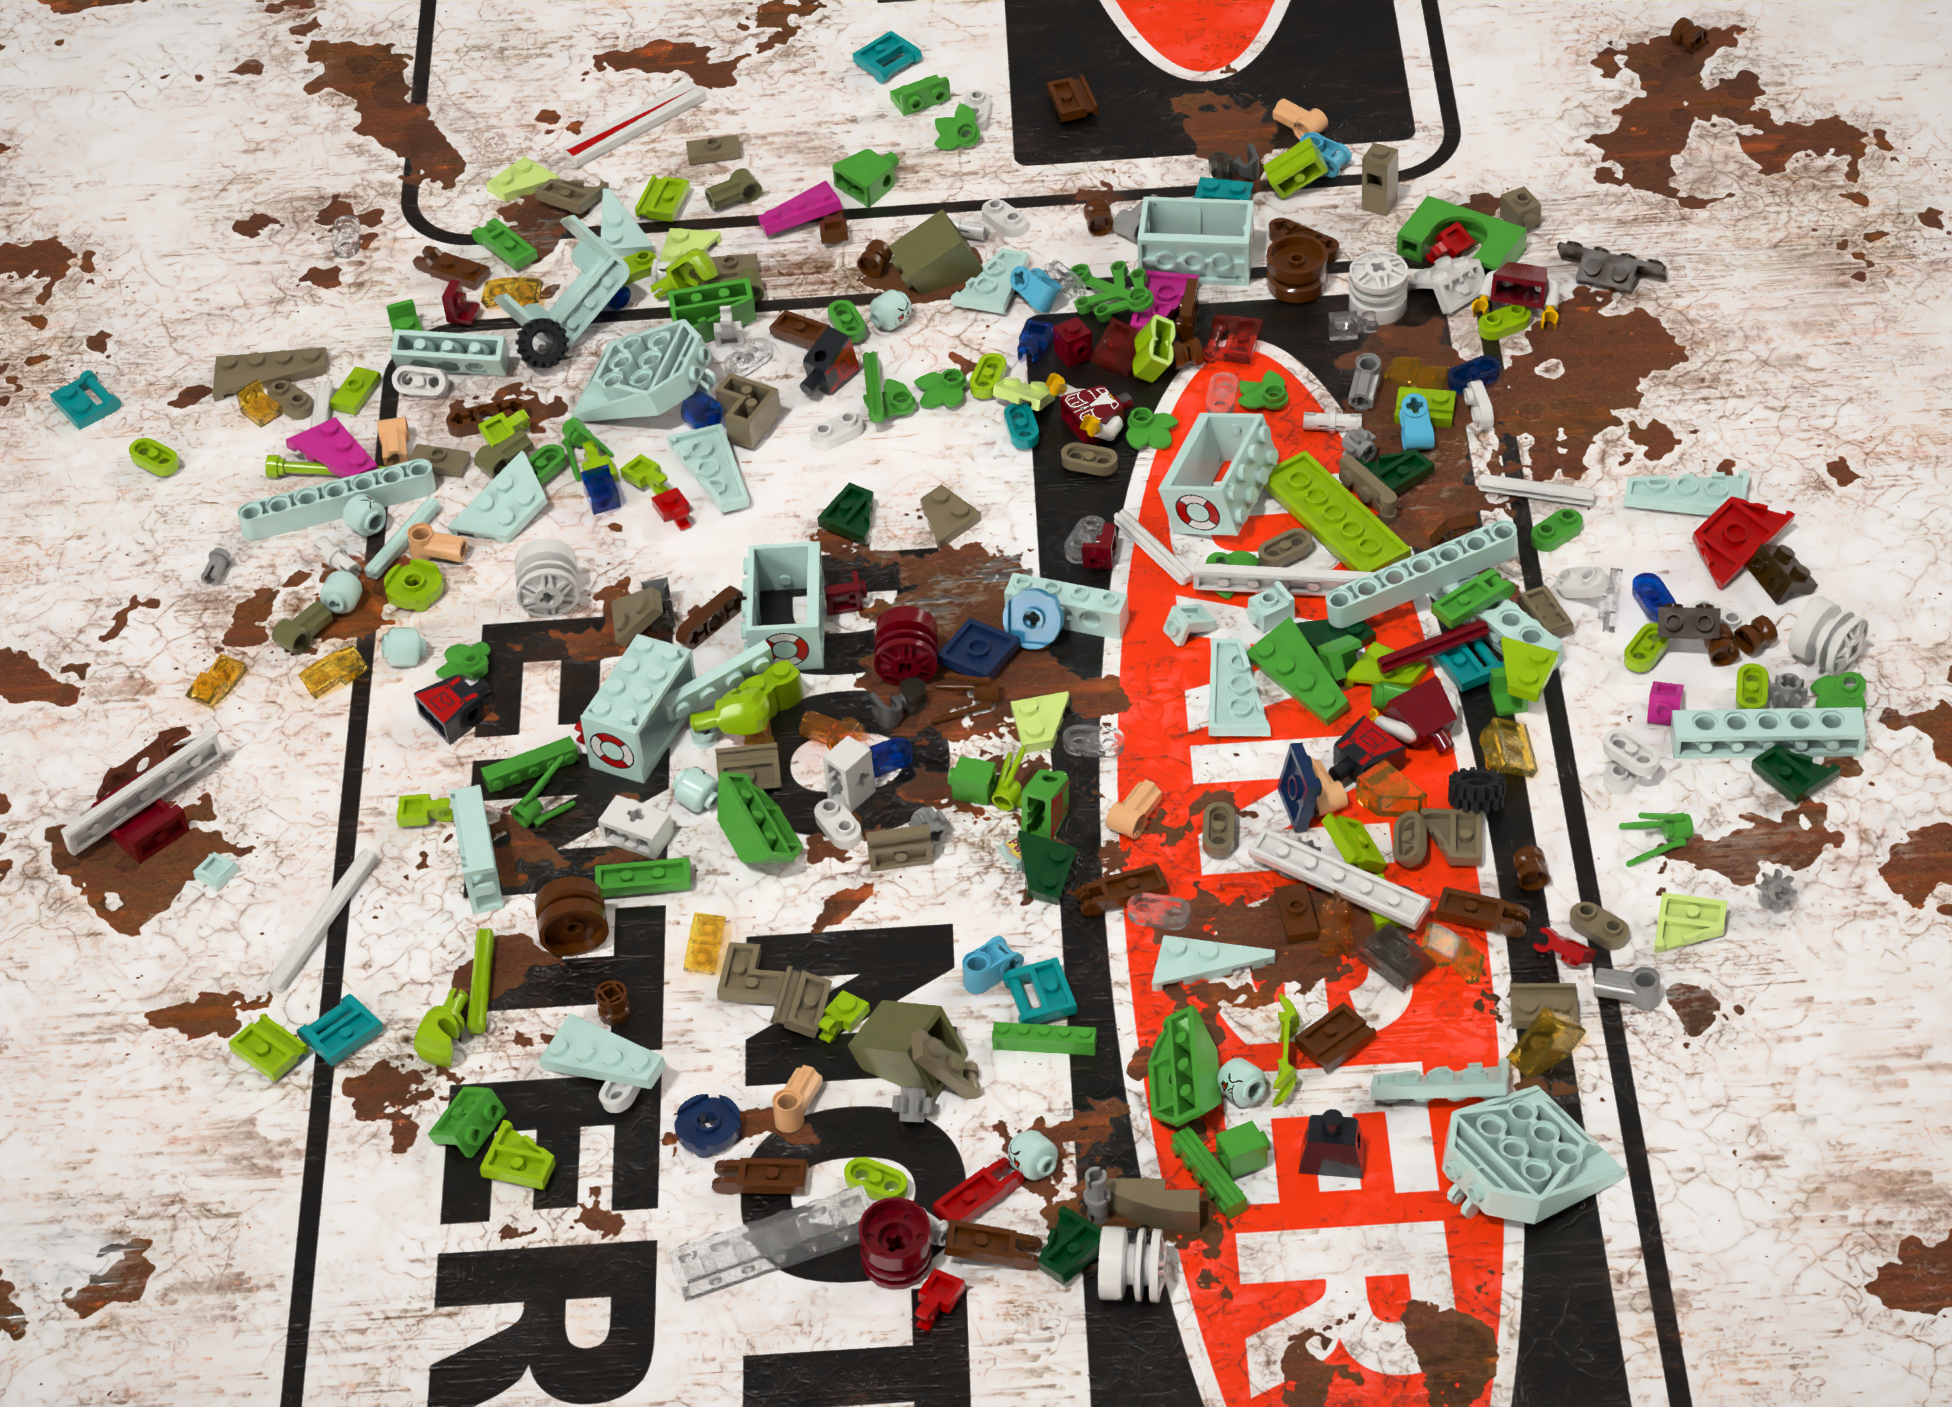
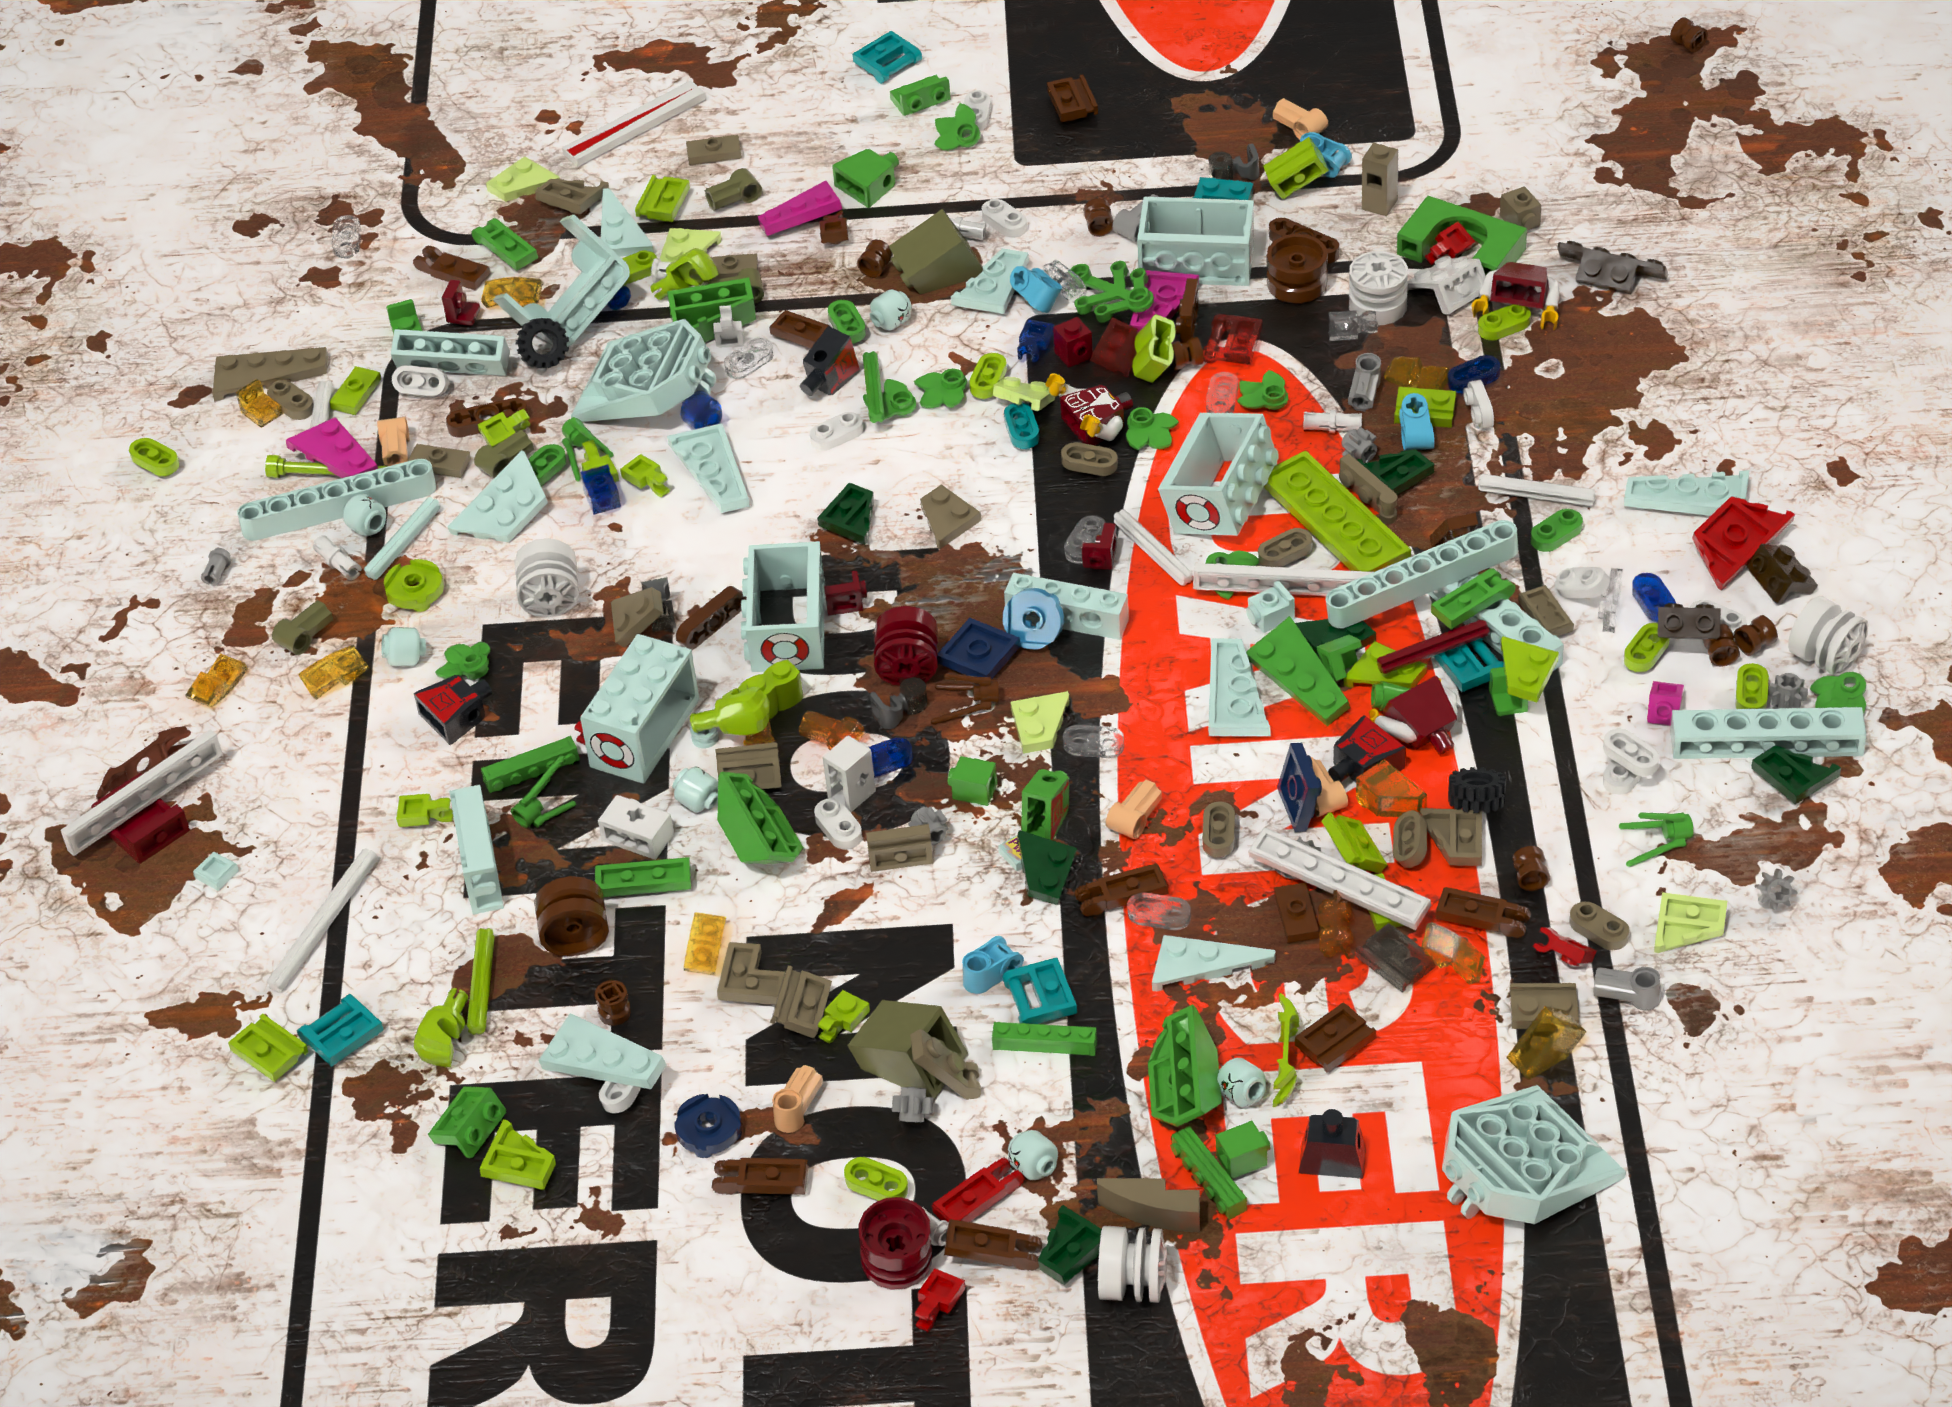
teal plate [50,370,121,430] -> none
light aqua head [320,571,362,614] -> none
light nougat piece [407,523,468,562] -> none
red plate [651,487,691,531] -> none
light aqua wing [660,640,774,723] -> none
clear brick [669,1185,872,1302] -> none
dark tan brick [715,372,781,449] -> none
lime plant [991,746,1026,811] -> none
light grey pin [1083,1166,1111,1225] -> none
light aqua bracket [1163,604,1216,646] -> none
light aqua wing [1370,1058,1510,1103] -> none
clear yellow bracket [1479,717,1538,778] -> none

